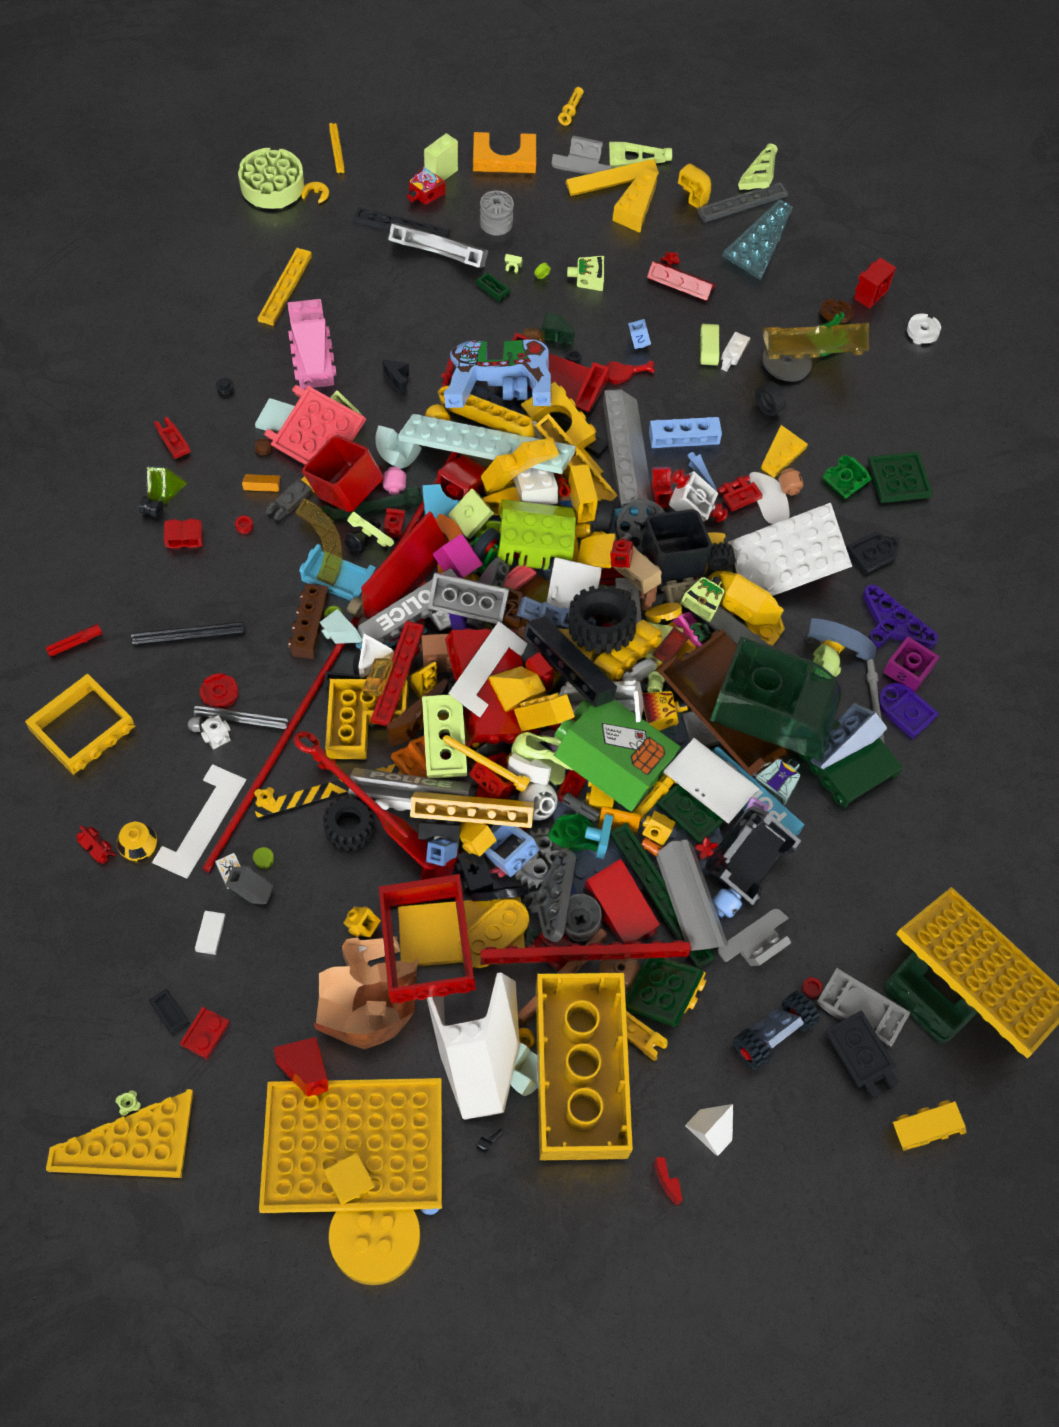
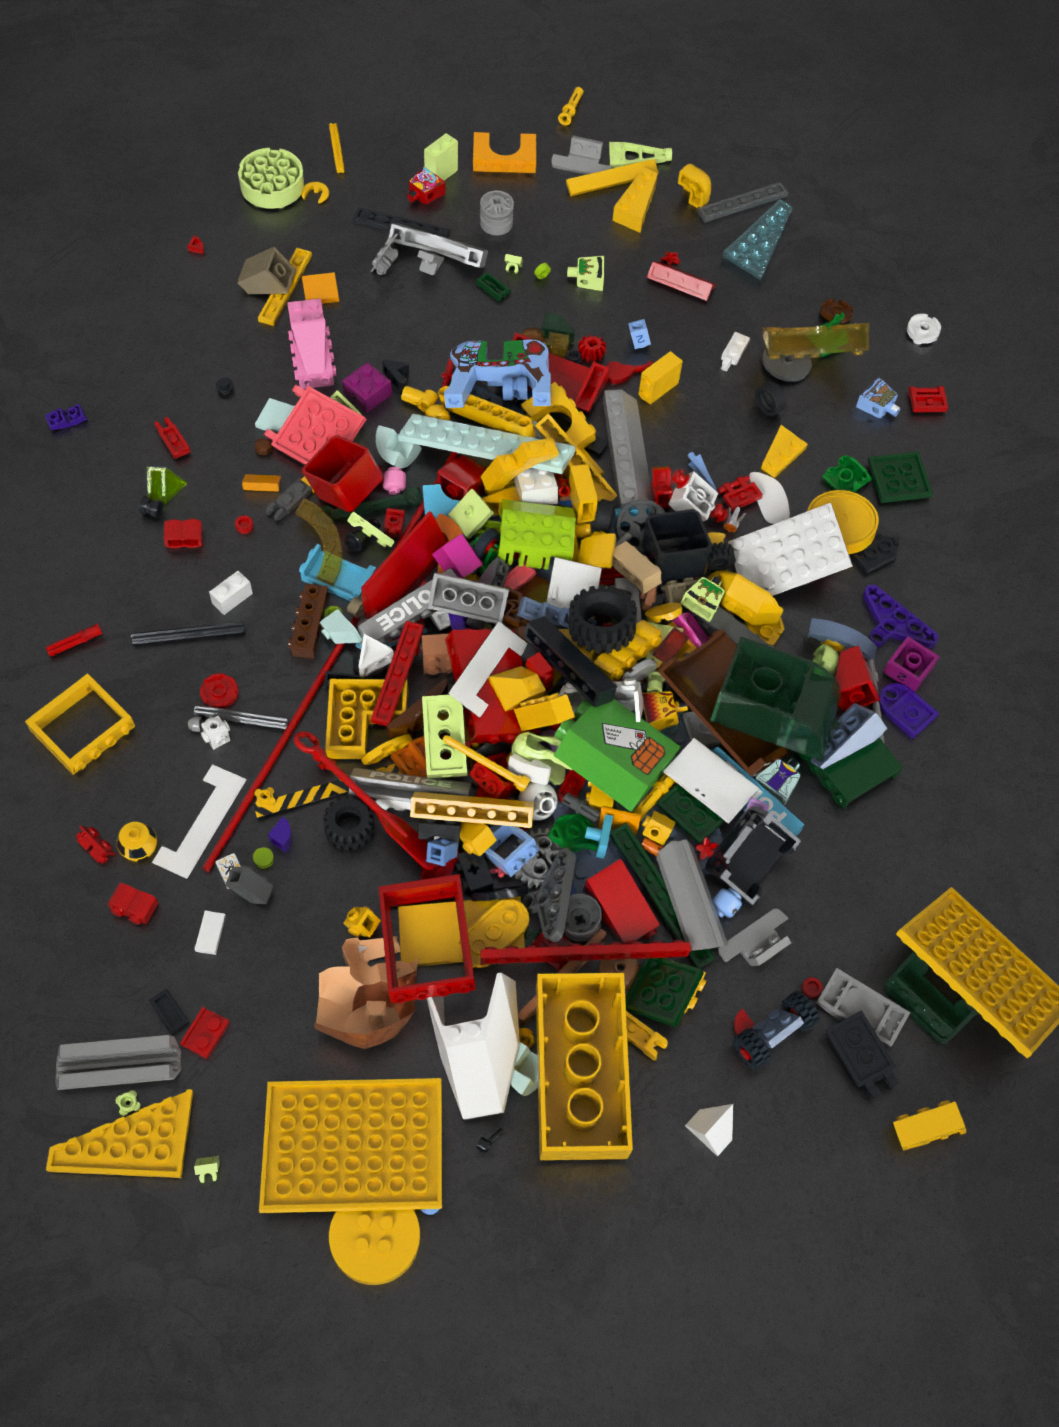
red slope [273,1037,329,1097] -> none
yellow piece [324,1153,375,1205] -> none
clear yellow tile [362,658,394,696] -> none
yellow slope [408,662,437,699] -> none
red brick [610,538,633,568] -> none
light blue brick [649,417,722,448] -> none
red slope [654,1157,683,1205] -> none
dark green tile [689,622,712,643] -> none
yellowish green beam [700,323,719,366] -> none
yellowish green plate [738,144,778,190] -> none
nougat head [778,468,804,496] -> none
red brick [854,257,896,309] -> none
none -> dark purple slope [45,403,87,430]
none -> light grey piece [55,1035,181,1090]
none -> red brick [108,883,159,925]
none -> red tile [187,235,205,254]
none -> yellowish green tile [194,1156,220,1183]
none -> white brick [209,571,253,615]
none -> dark tan slope [237,247,296,294]
none -> dark purple brick [268,816,292,853]
none -> light orange tile [302,272,339,304]
none -> magenta brick [342,362,392,413]
none -> yellow tile [361,734,412,765]
none -> light grey hinge [371,233,398,275]
none -> yellow piece [401,386,438,413]
none -> light grey slope [417,250,445,275]
none -> clear yellow brick [544,332,570,359]
none -> red gear [578,334,606,363]
none -> yellow brick [638,351,683,405]
none -> flat silver piece [724,507,746,533]
none -> red tile [734,1009,755,1036]
none -> yellow brick [807,490,879,554]
none -> red slope [833,645,880,712]
none -> torso [856,377,901,418]
none -> red plate [908,386,948,412]

